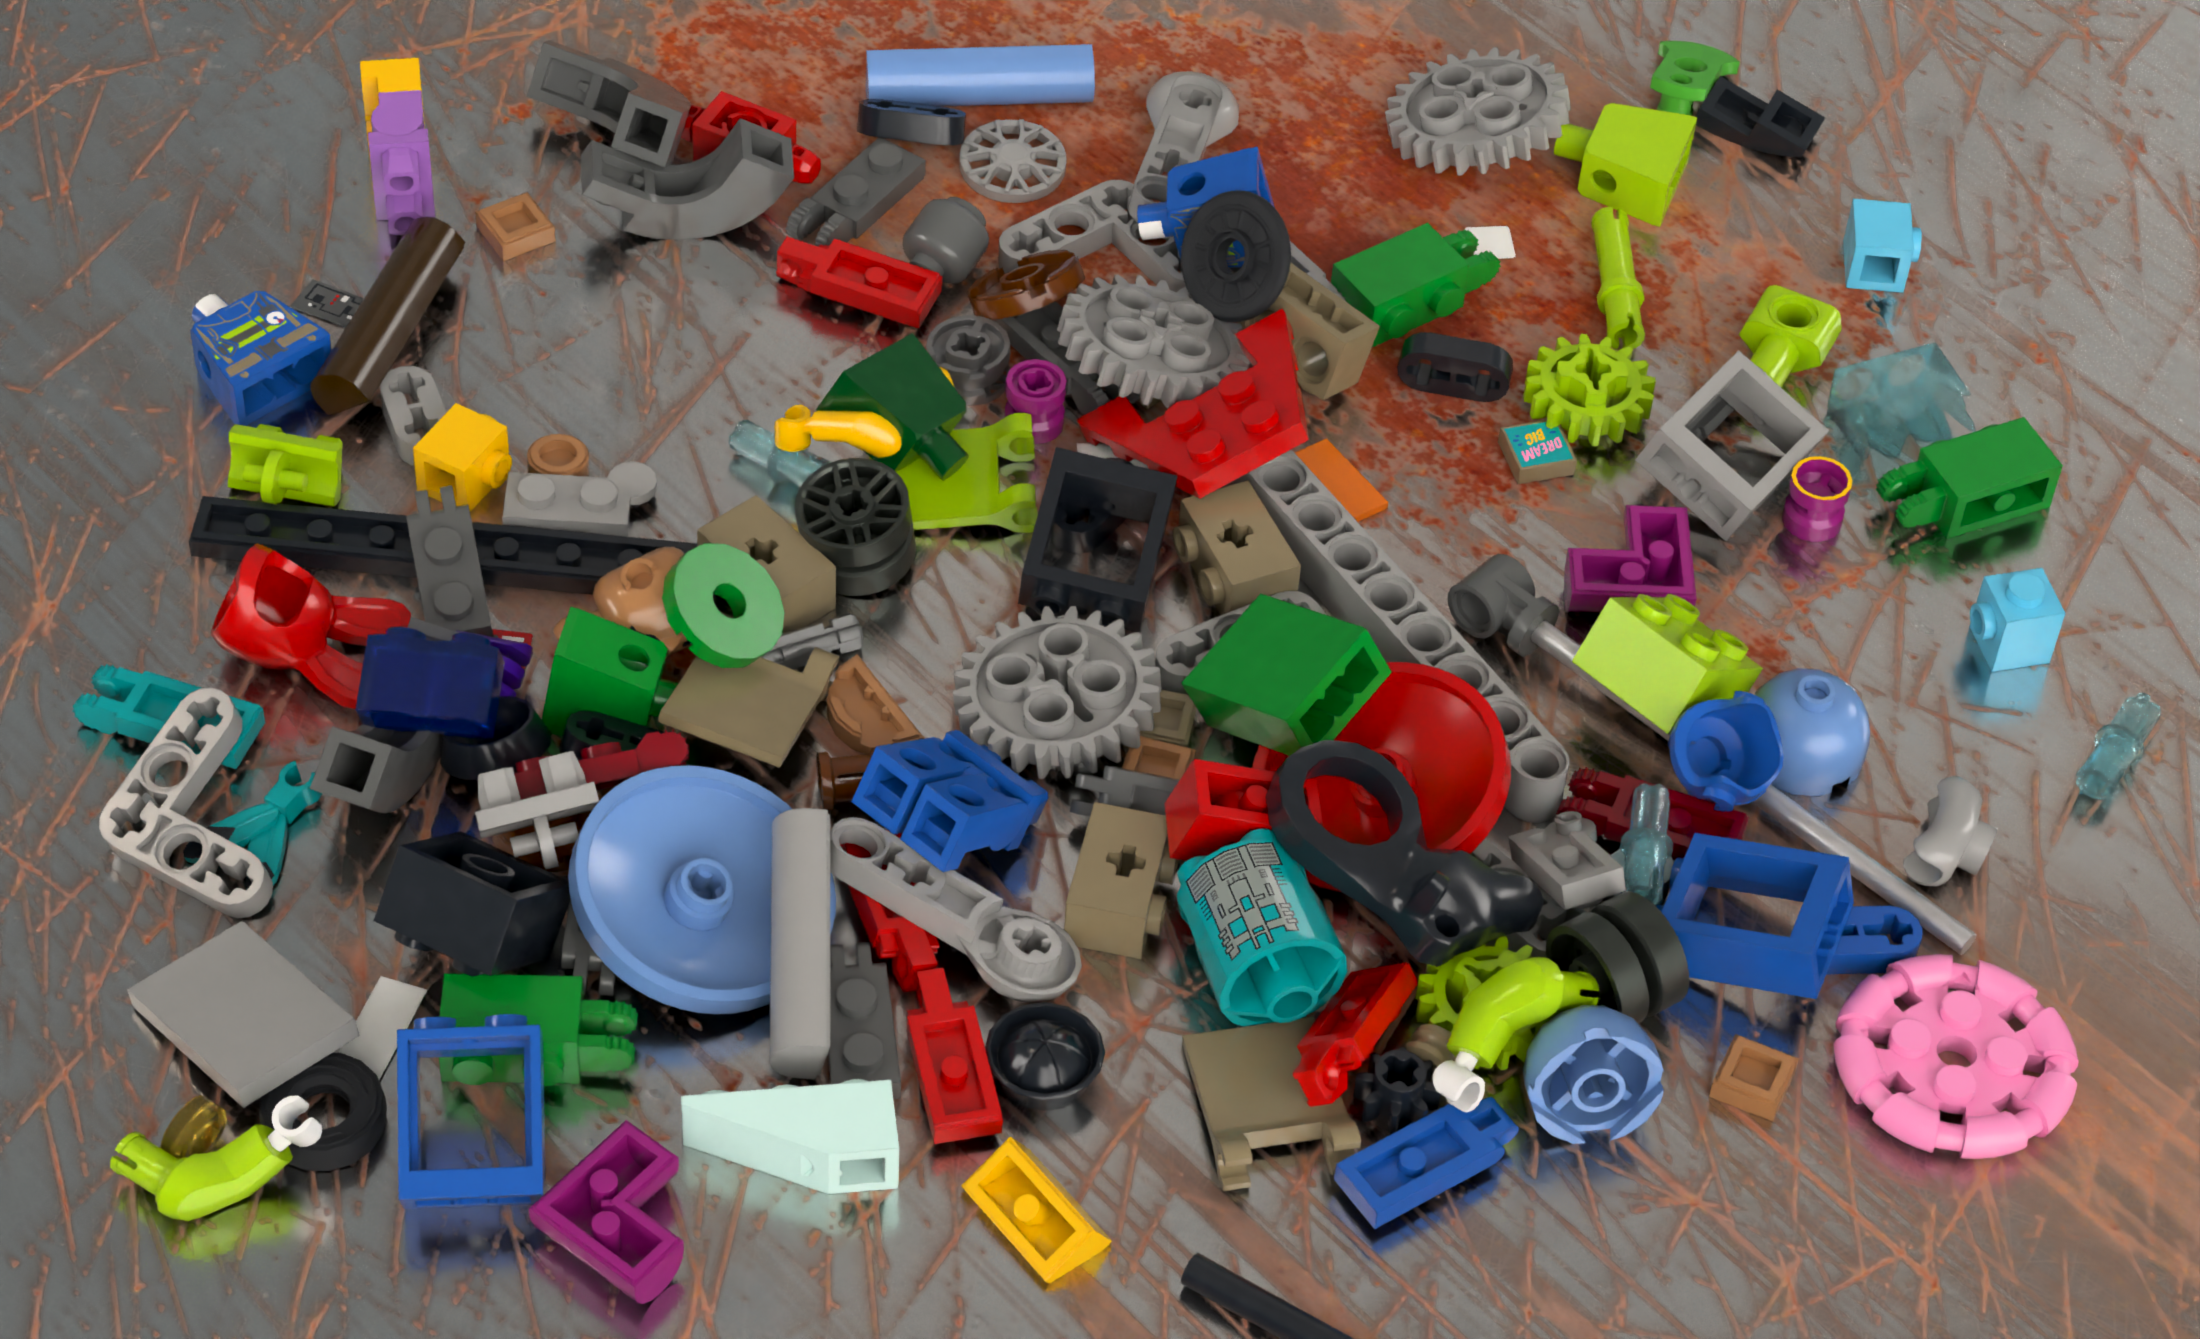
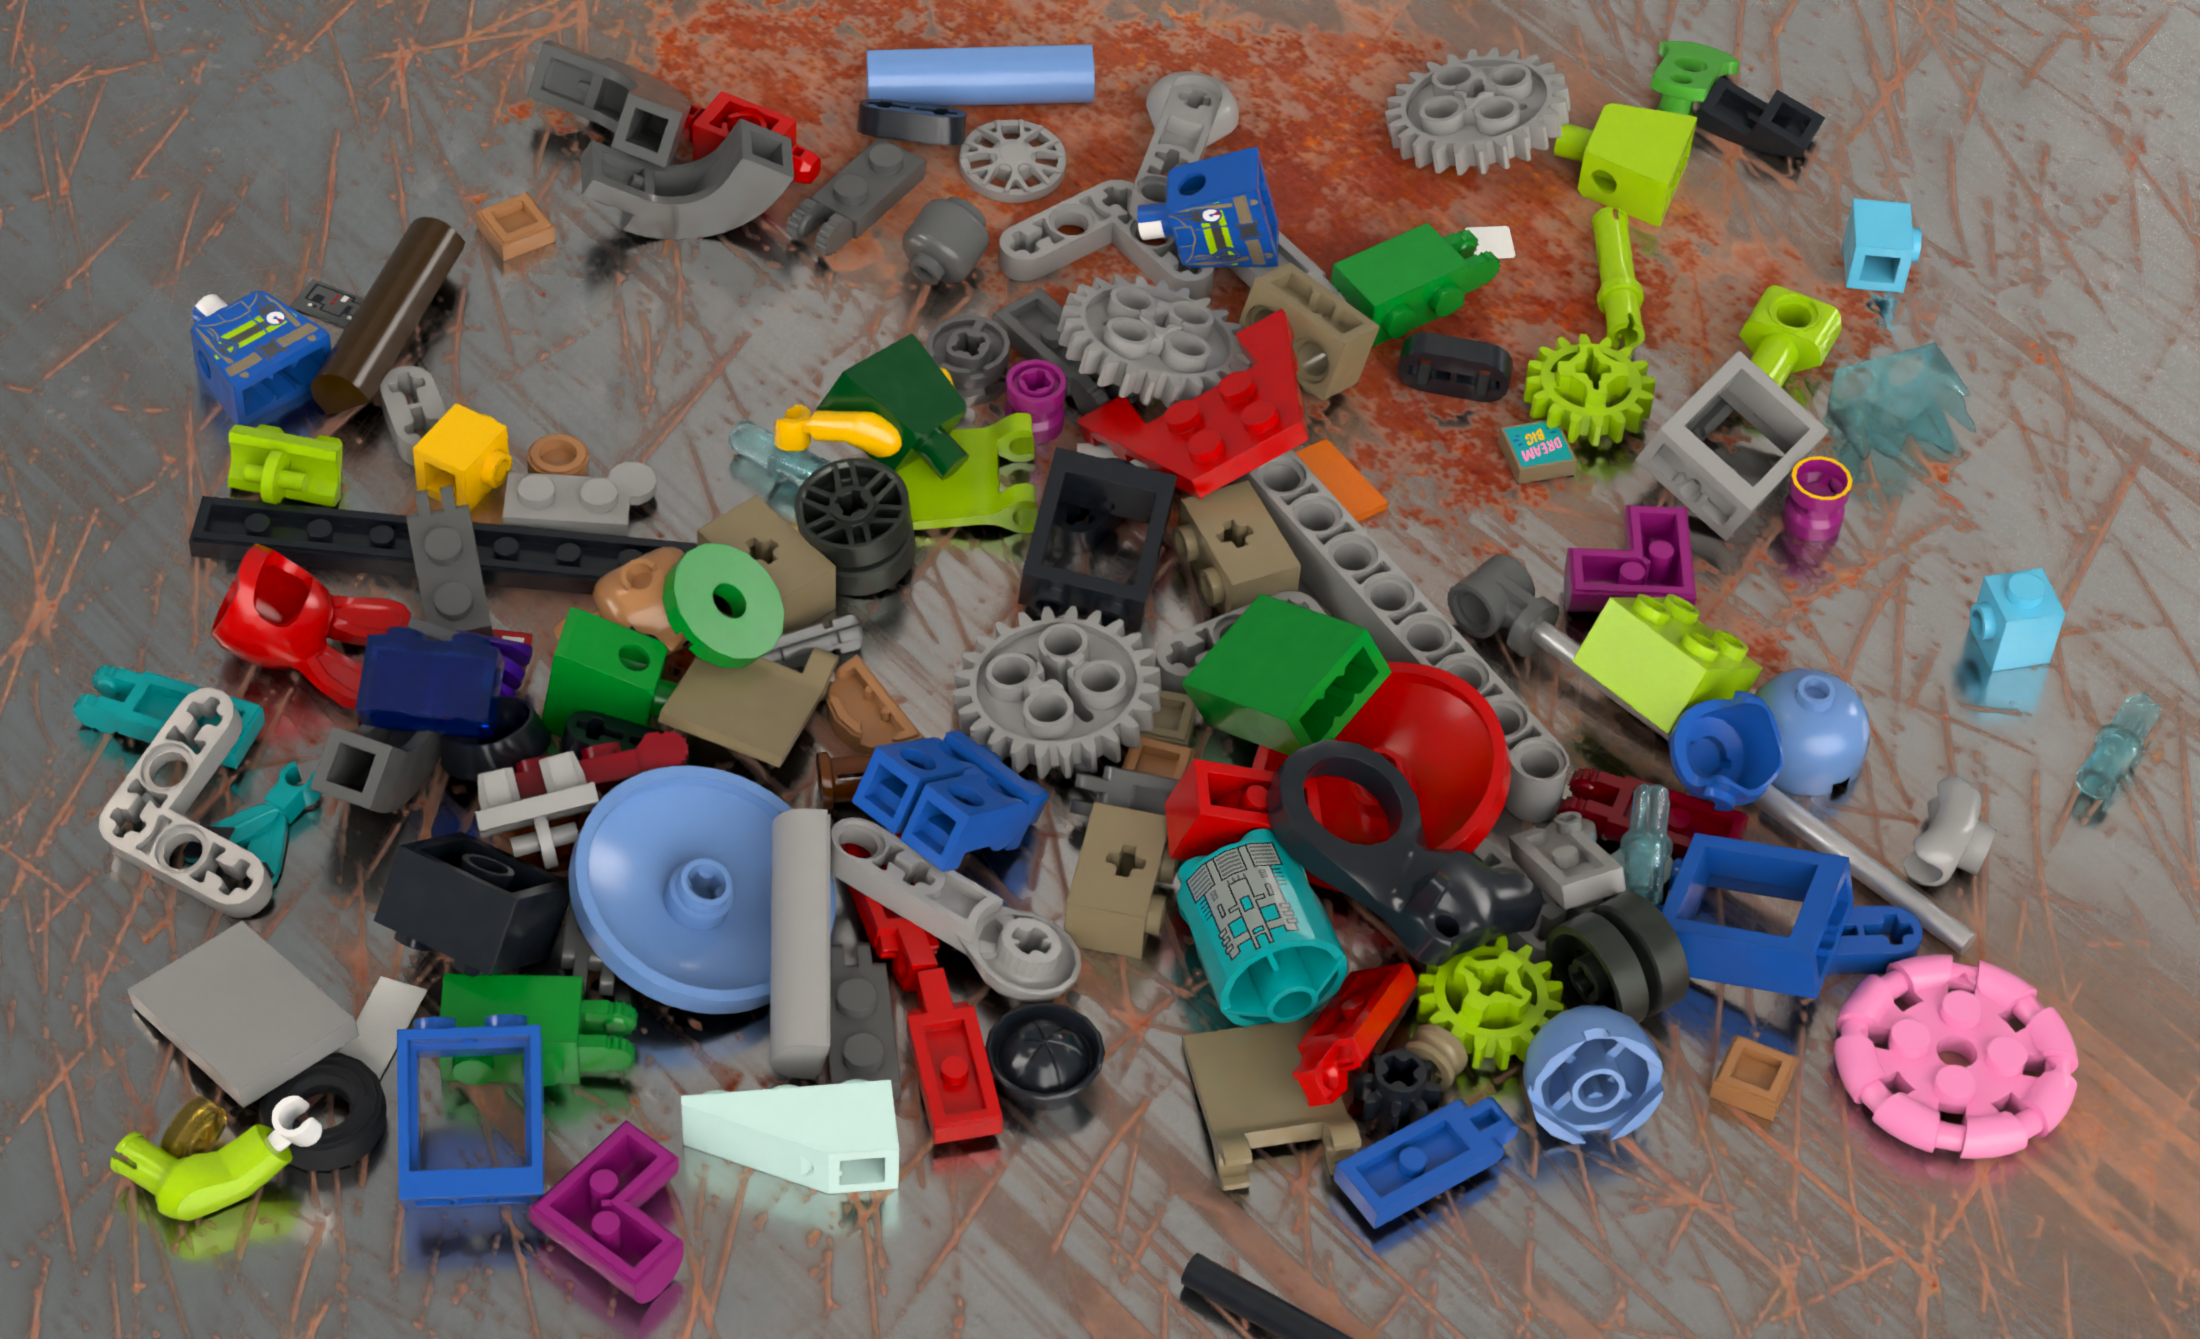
medium lavender hips [360,58,435,235] -> none
red hinge [776,236,943,329] -> none
yellow slope [961,1137,1112,1284] -> none
reddish brown tile [967,250,1085,320] -> none
black wheel [1181,190,1291,323] -> none
lime arm [1432,957,1599,1112] -> none
green hinge [1876,417,2063,539] -> none

